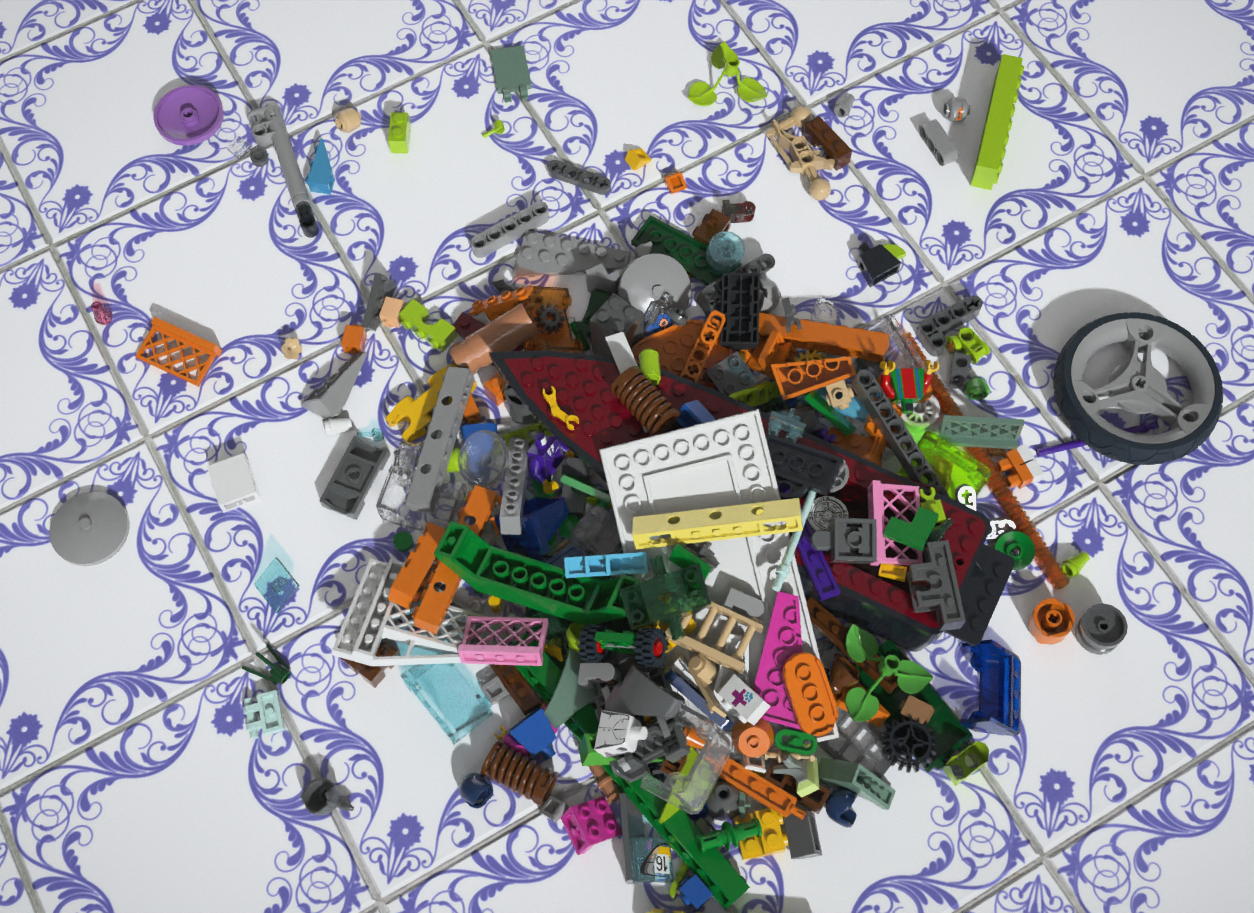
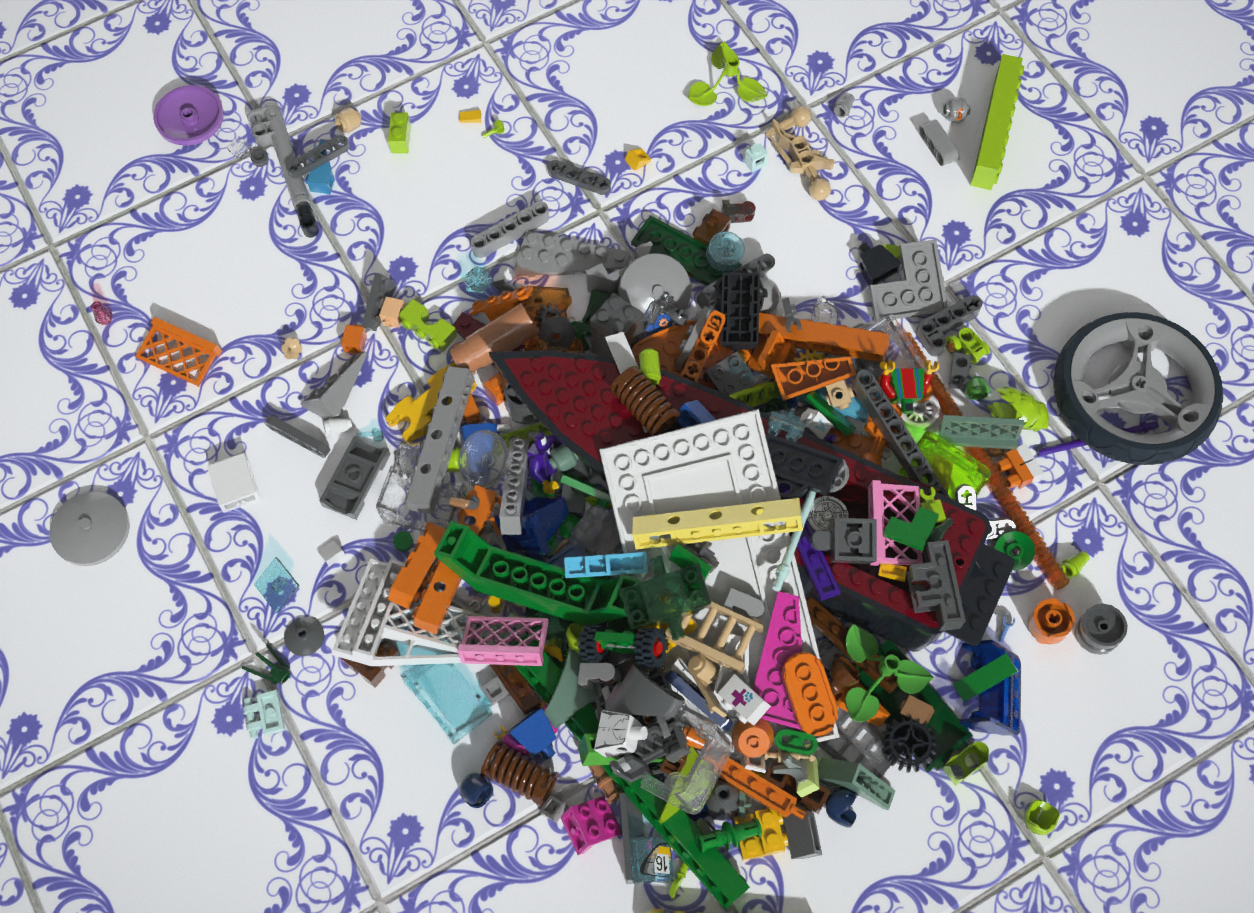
dark grey hair [300,778,354,815] -> none
sand green tile [490,45,532,103] -> none
yellow piece [543,386,579,430] -> none
orange slope [663,172,687,194] -> none
blue brick [679,874,713,912] -> none
reddish brown arch [804,116,852,171] -> none
none -> dark grey beam [264,415,331,458]
none -> dark grey dish [284,617,325,656]
none -> dark grey beam [286,135,350,178]
none -> white slope [318,540,345,567]
none -> arm [449,496,480,510]
none -> yellow piece [459,110,482,123]
none -> clear light blue brick [465,266,492,294]
none -> dark grey dish [538,316,575,352]
none -> sand green head [548,445,579,473]
none -> light grey wing [674,306,711,370]
none -> light aqua brick [743,143,768,172]
none -> white brick [797,408,833,439]
none -> light grey plate [869,239,948,322]
none -> green tile [953,653,1019,702]
none -> lime head [987,386,1049,432]
none -> medium blue hand [998,614,1016,643]
none -> lime hair [1024,799,1061,836]

